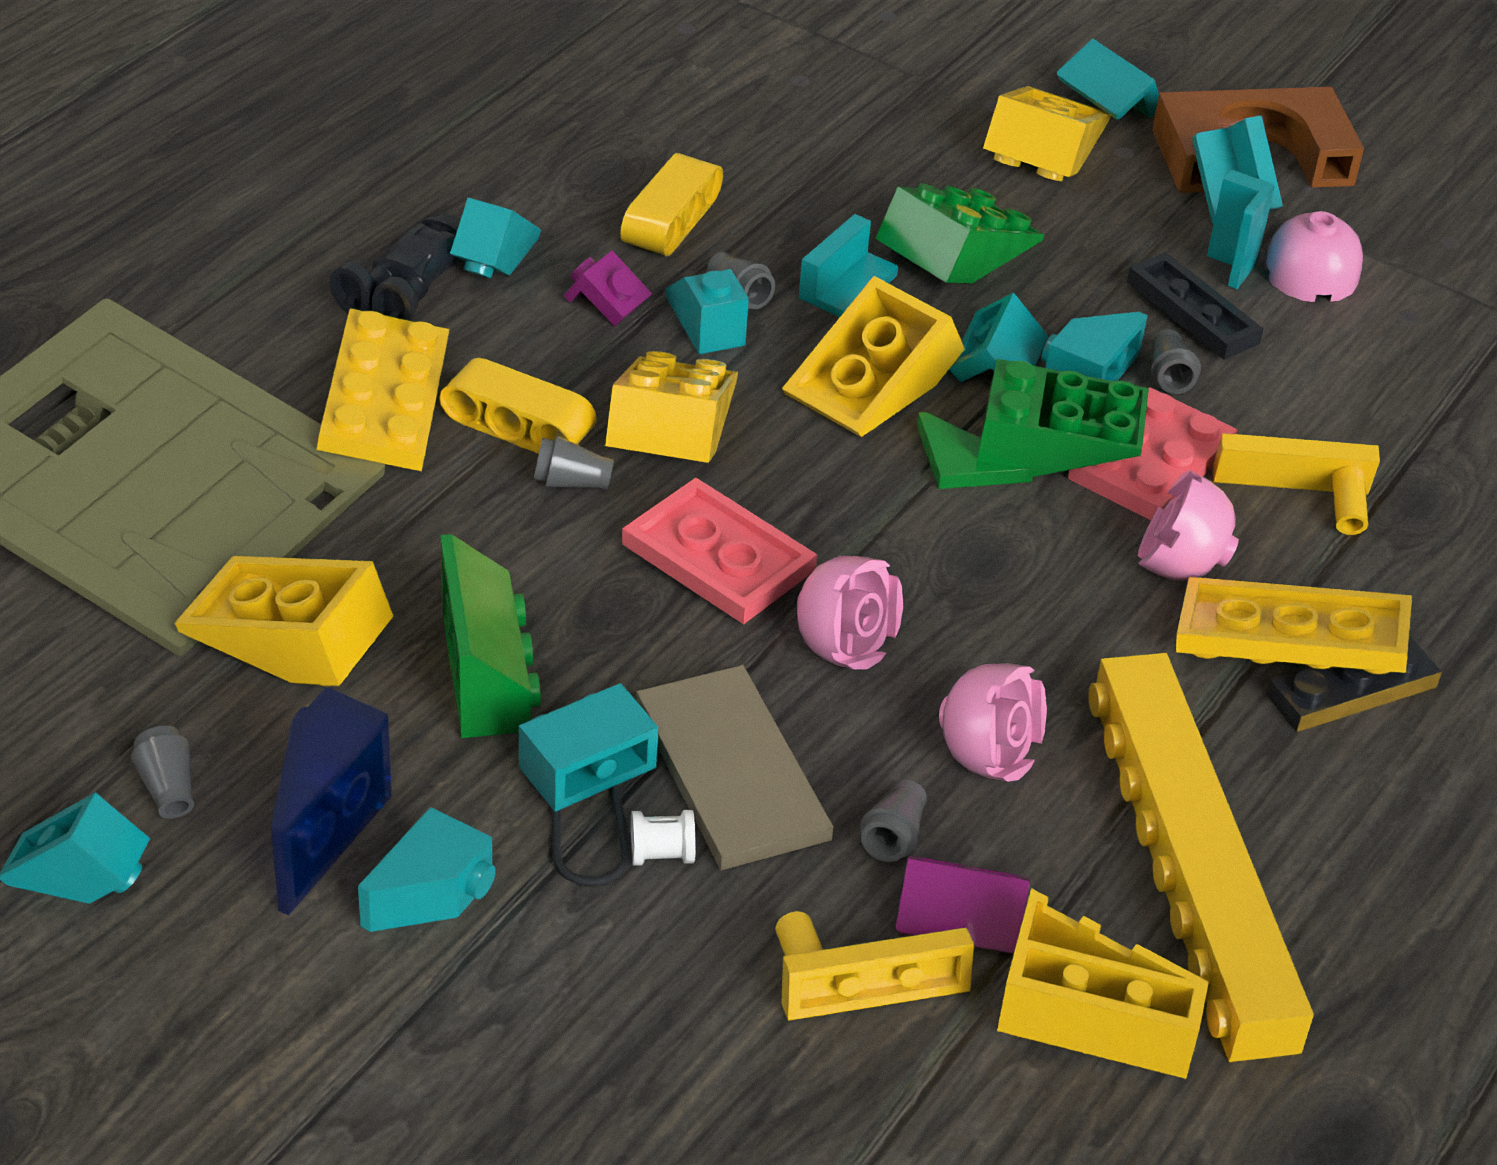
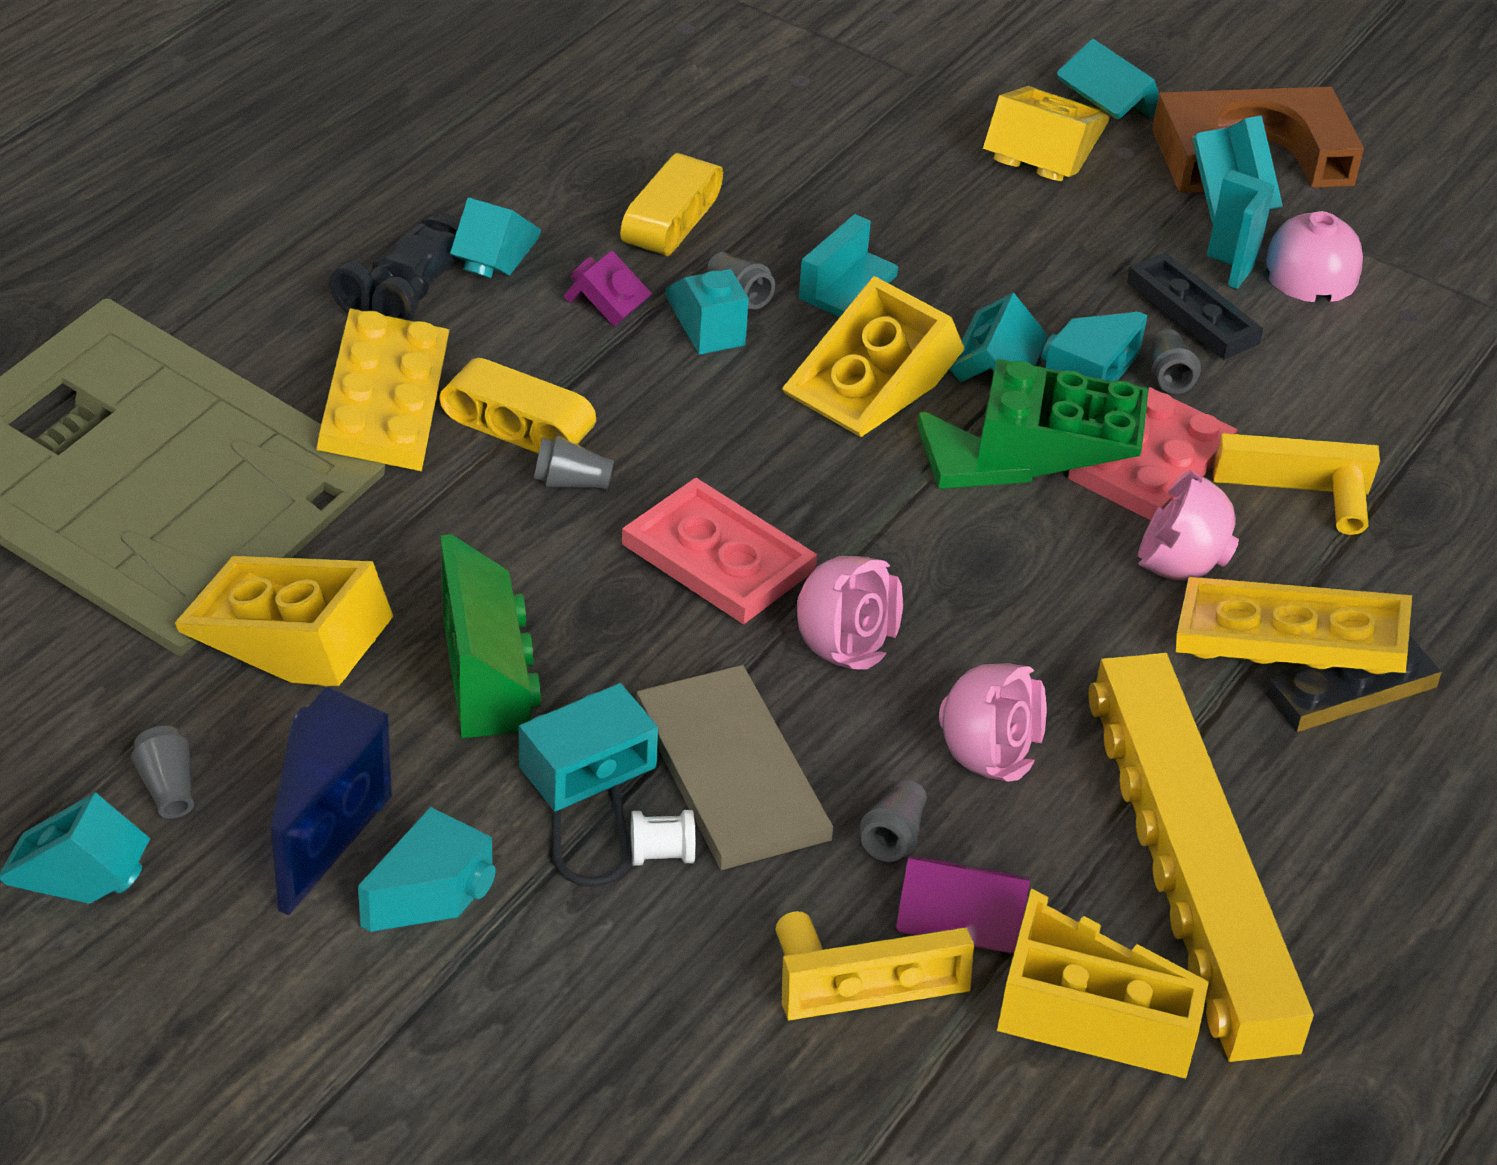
yellow slope [605,351,738,463] -> none
green slope [875,183,1045,284] -> none

